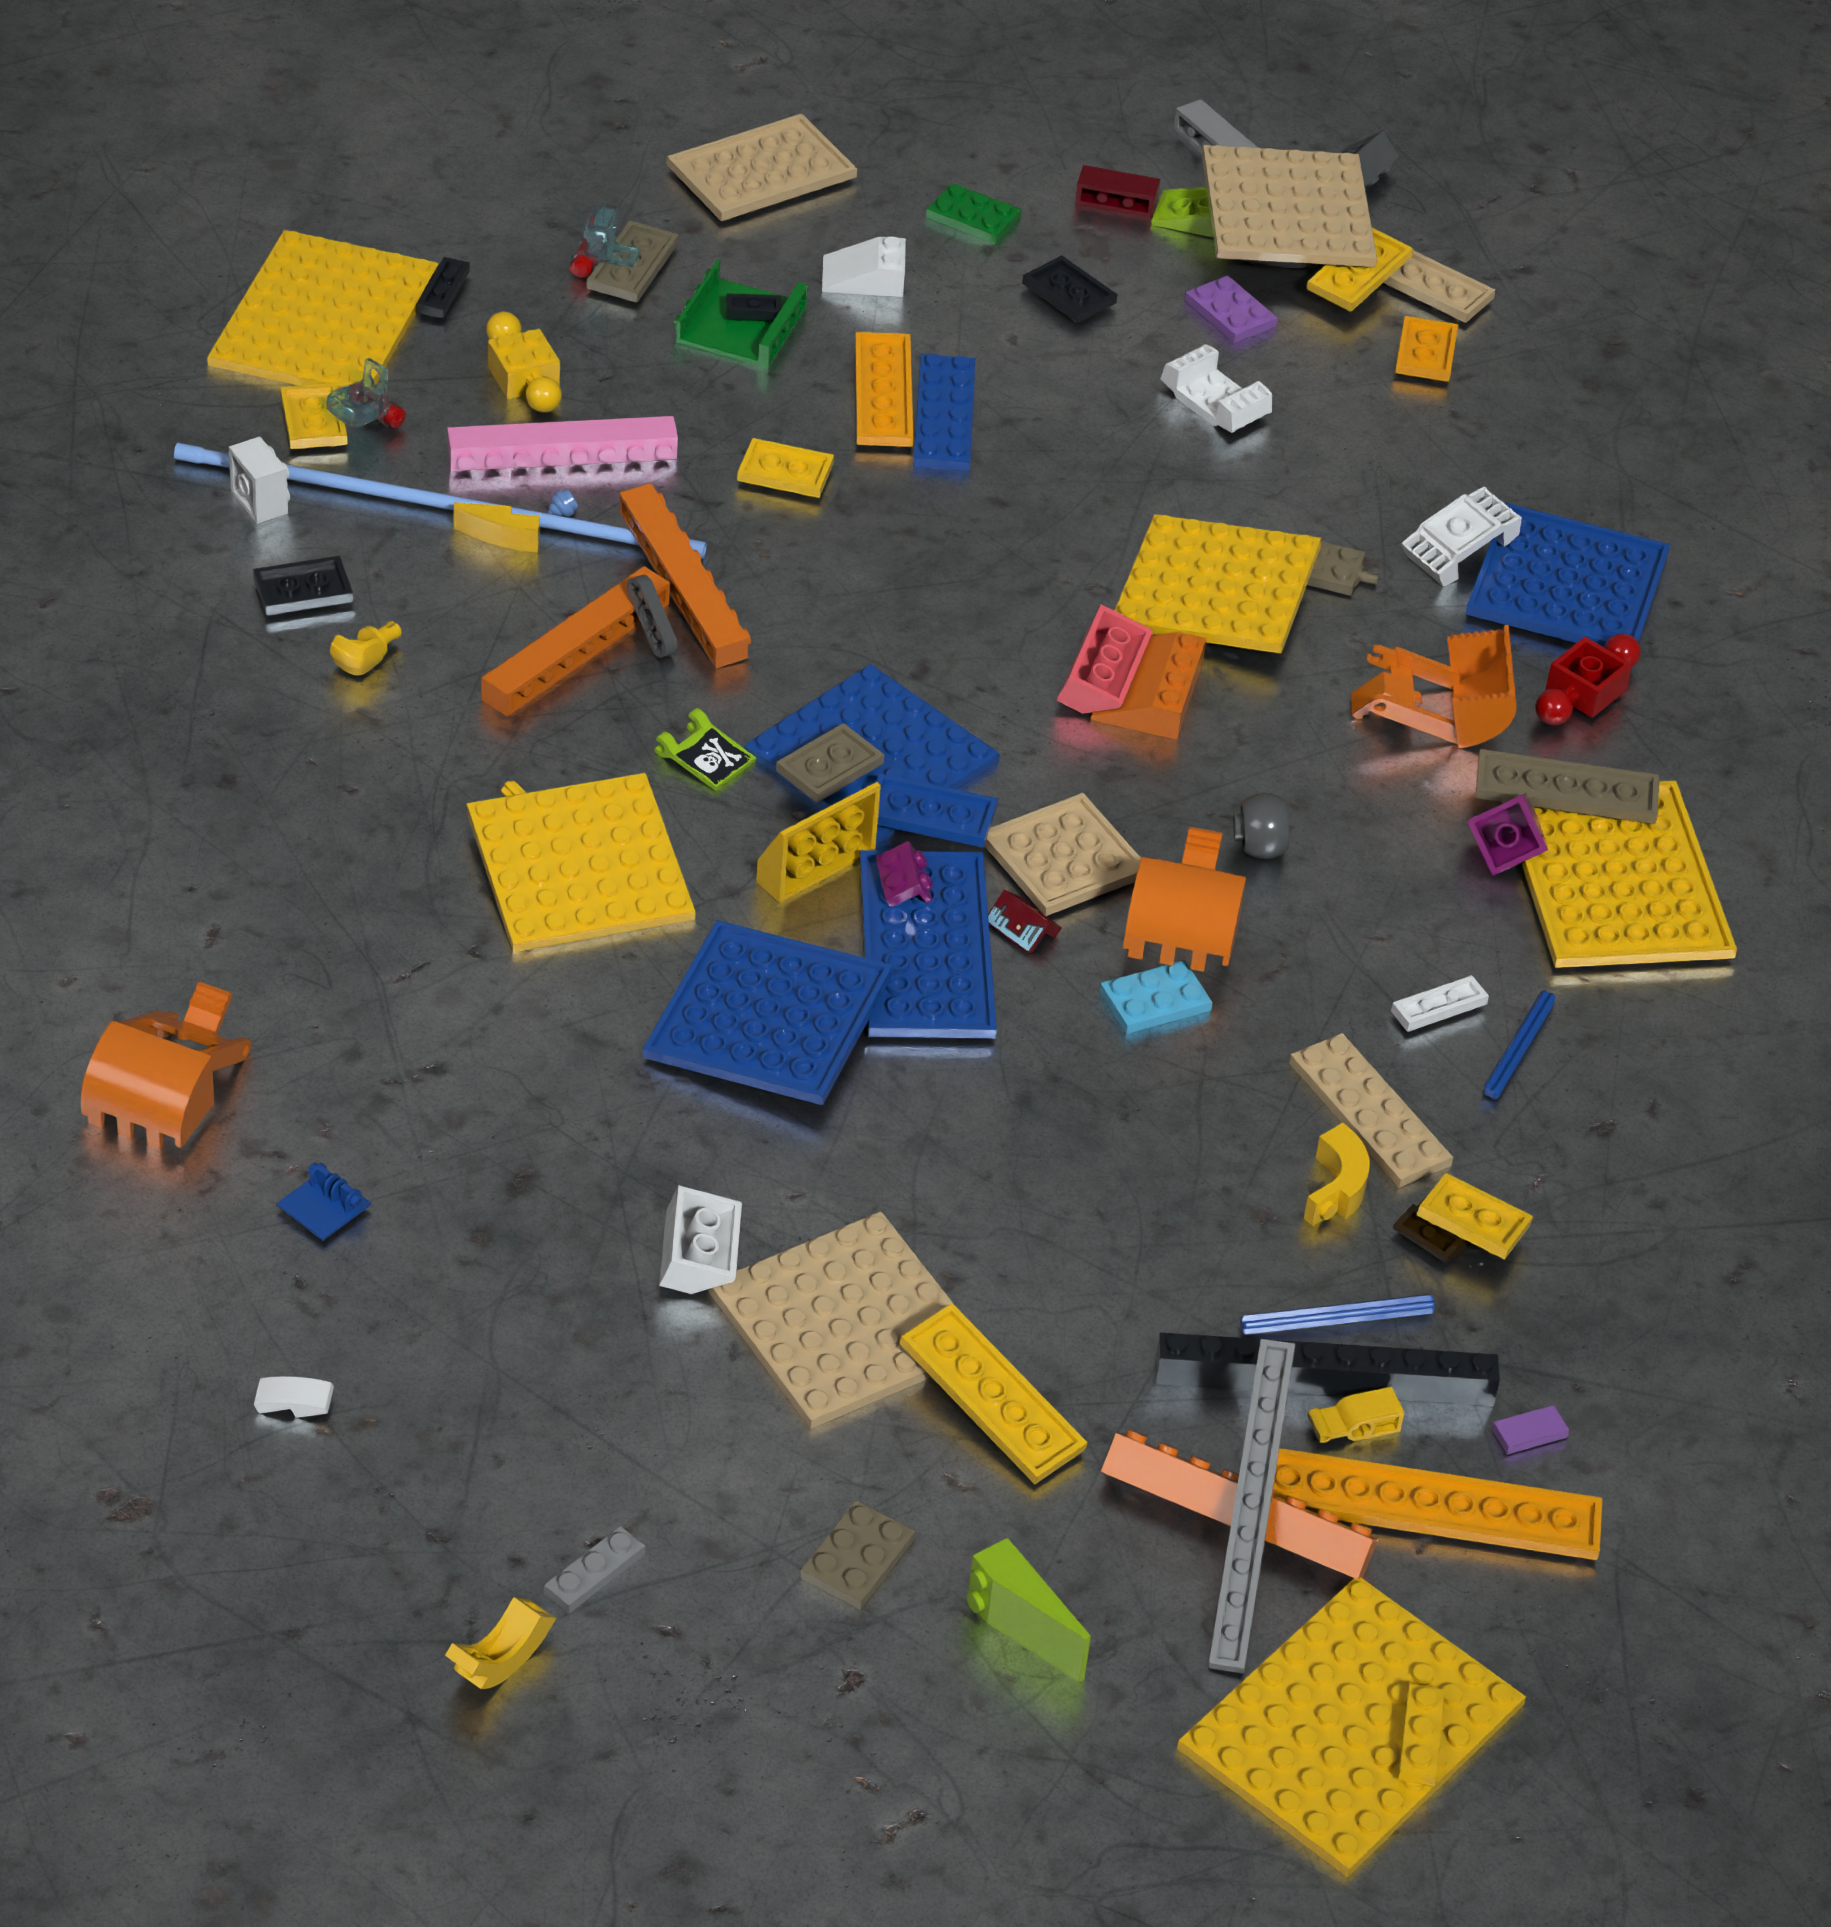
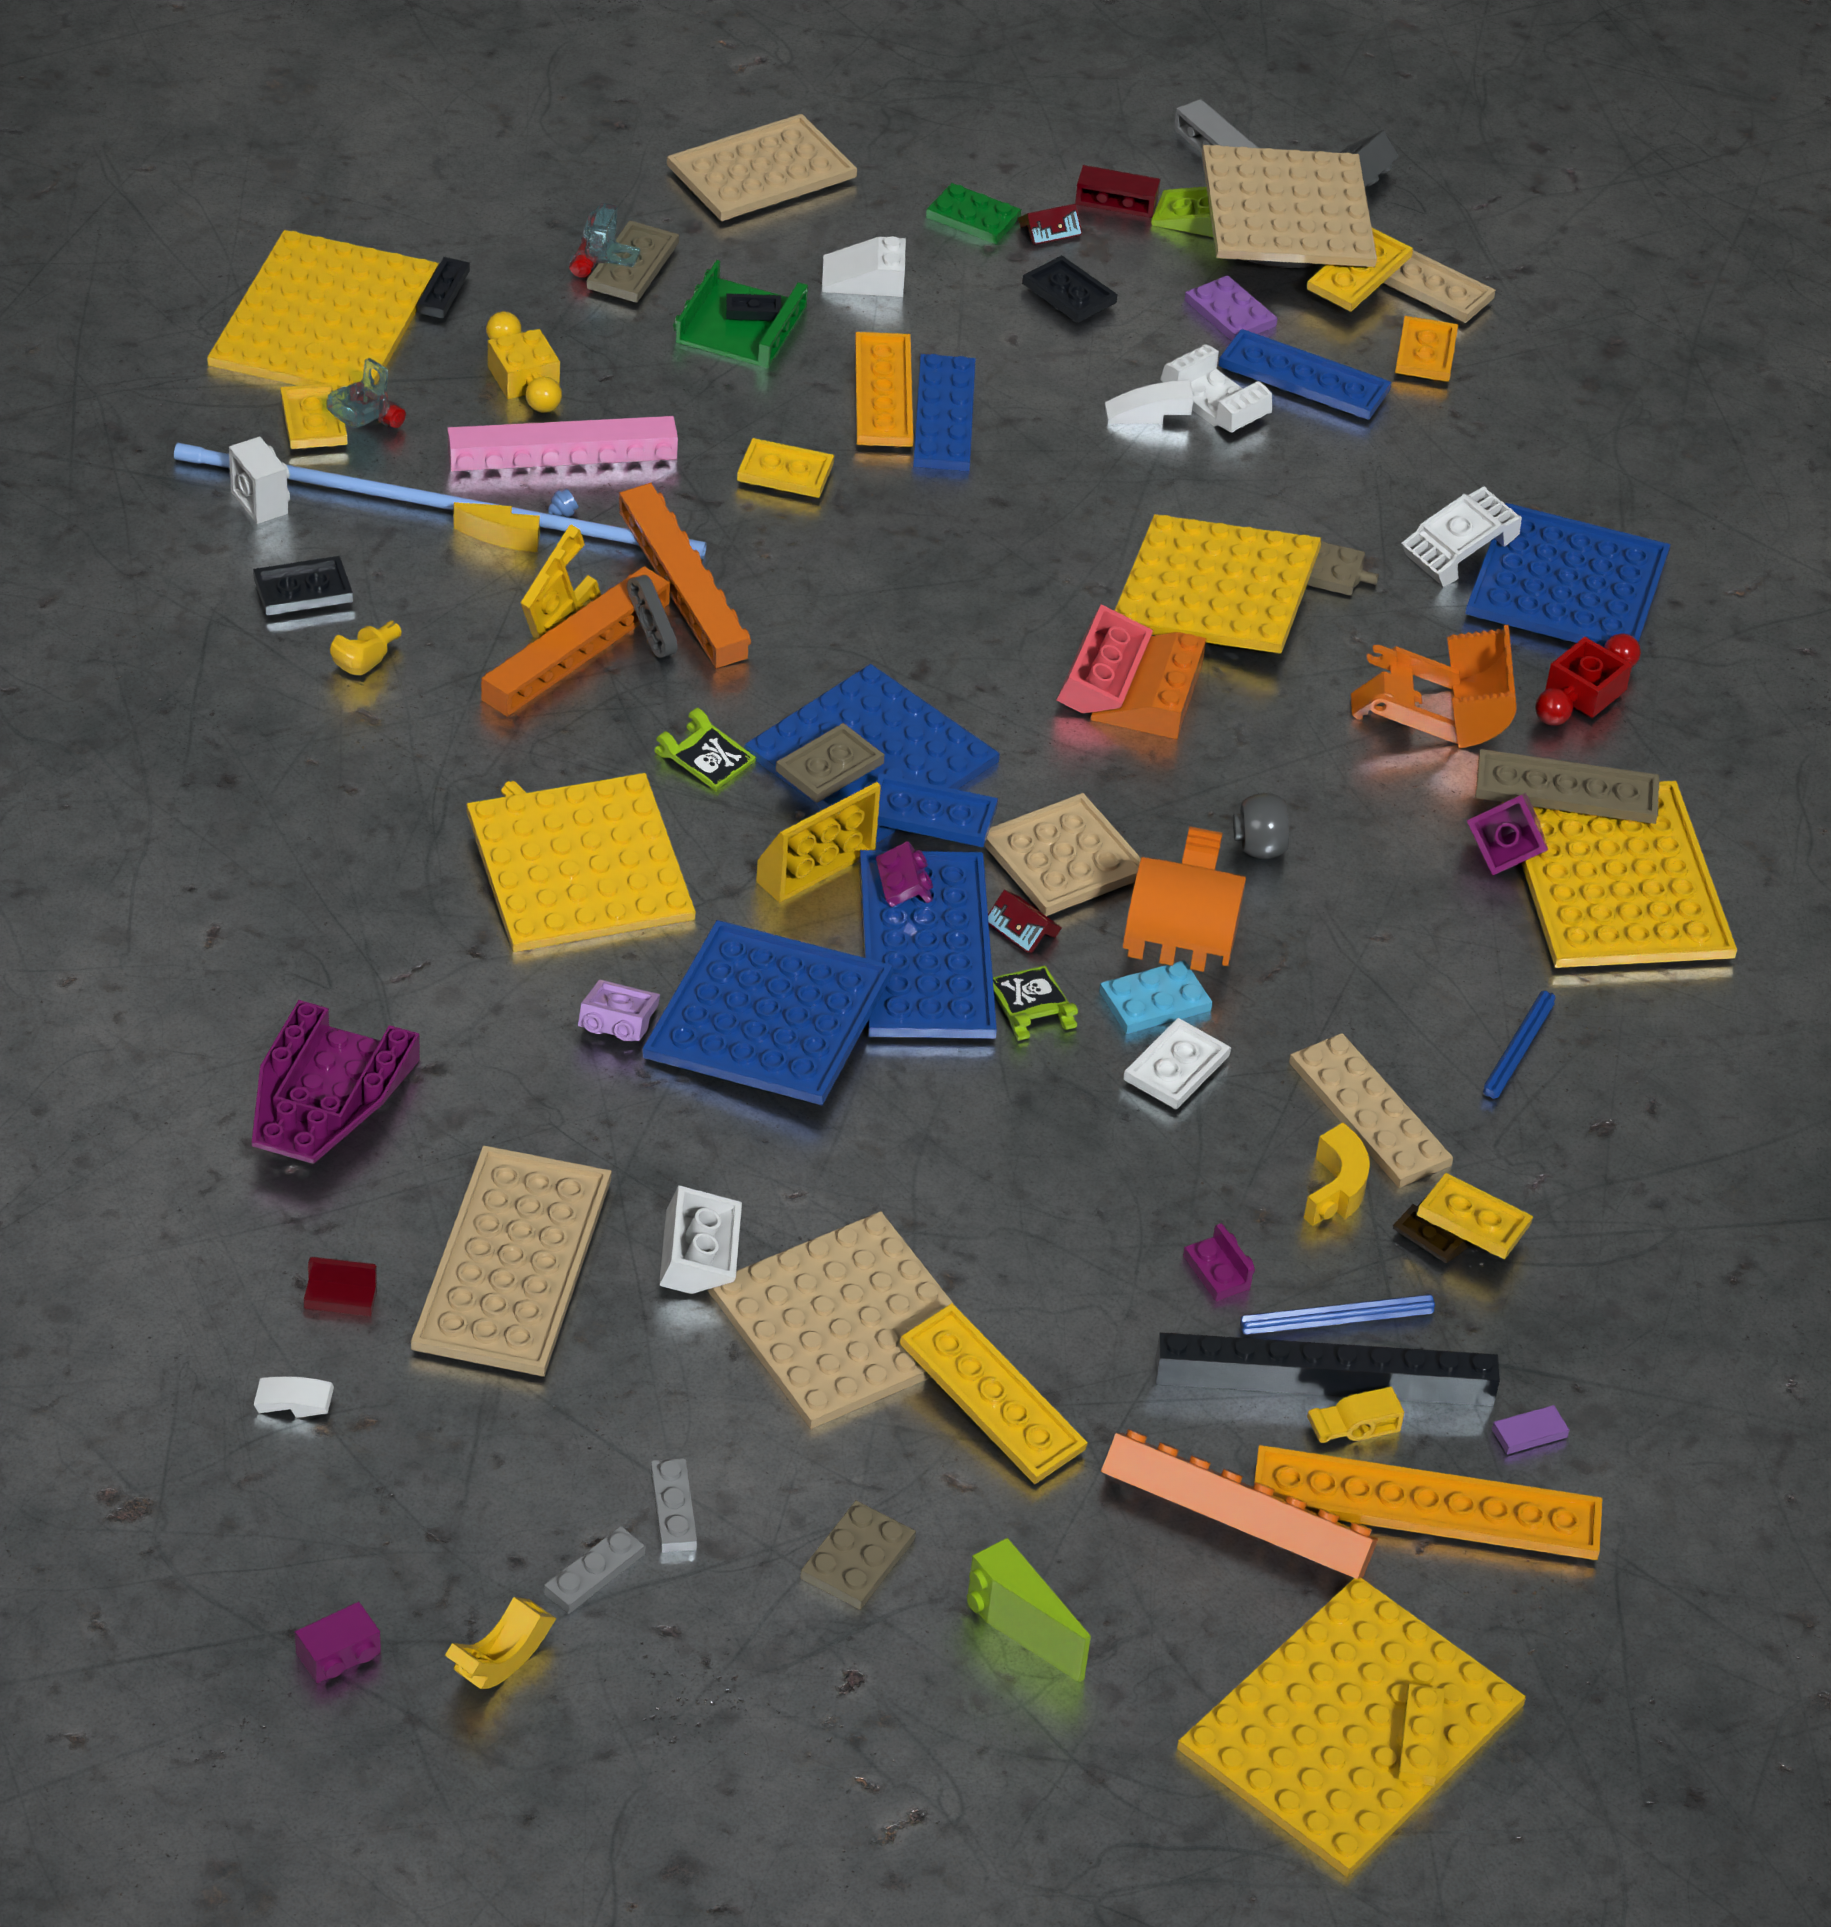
orange piece [81,981,251,1149] -> none
blue hinge [276,1162,371,1240] -> none
light grey plate [1209,1339,1295,1674] -> none
white plate [1391,975,1489,1032] -> none
none -> magenta wedge [252,1000,420,1164]
none -> magenta brick [295,1602,381,1683]
none -> dark red panel [304,1257,377,1316]
none -> tan plate [411,1145,612,1377]
none -> yellow wing [521,525,601,639]
none -> lavender plate [578,979,660,1041]
none -> light grey plate [651,1458,697,1552]
none -> flag [993,966,1078,1041]
none -> panel [1018,203,1082,245]
none -> white slope [1104,380,1194,424]
none -> white plate [1123,1018,1231,1110]
none -> magenta bracket [1183,1223,1255,1302]
none -> blue plate [1218,329,1391,420]

